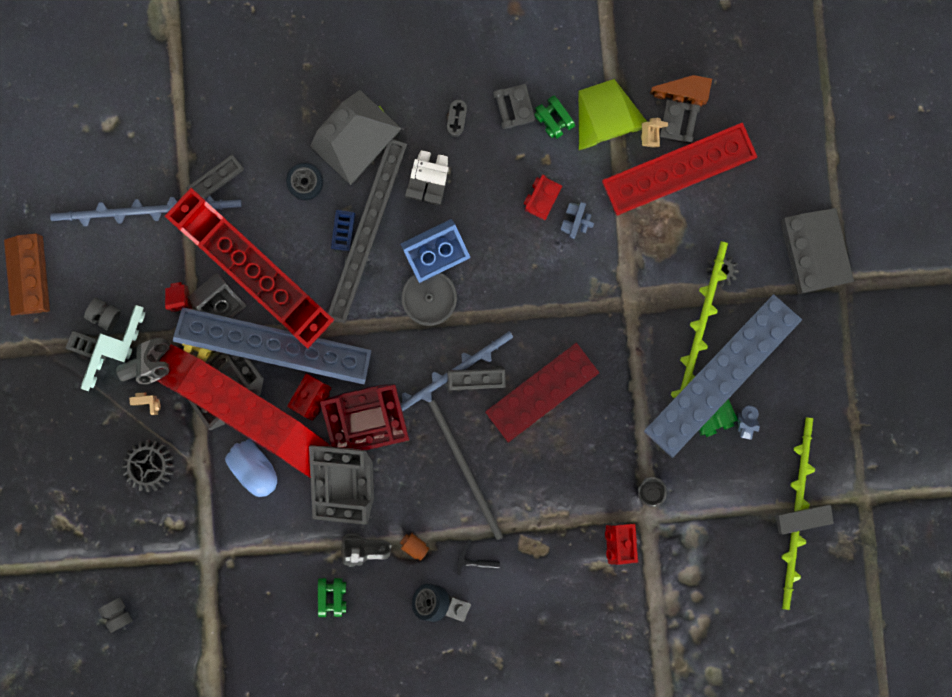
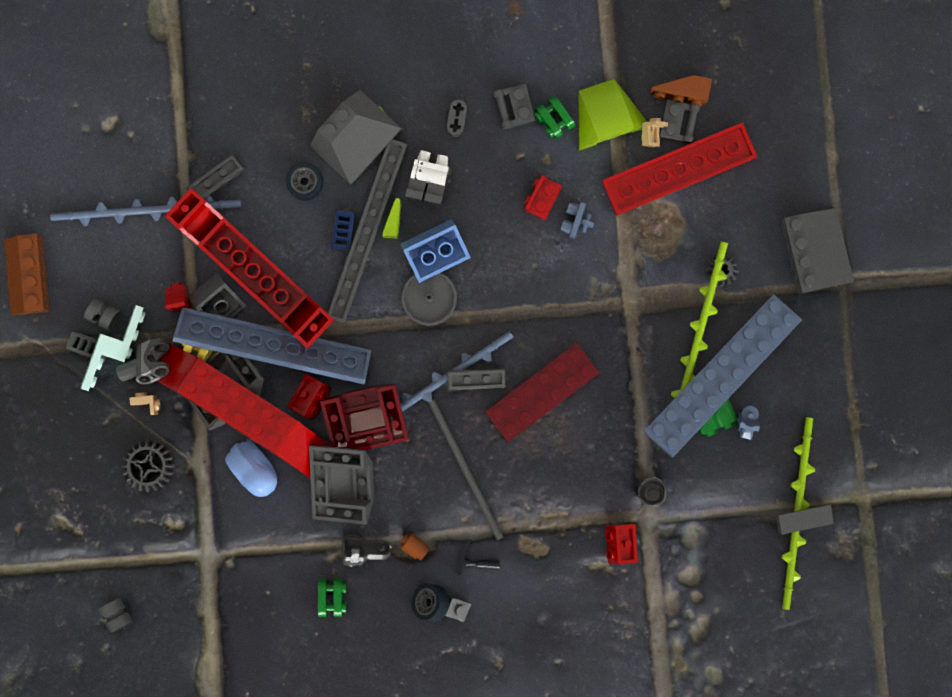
none -> lime slope [382,198,402,239]

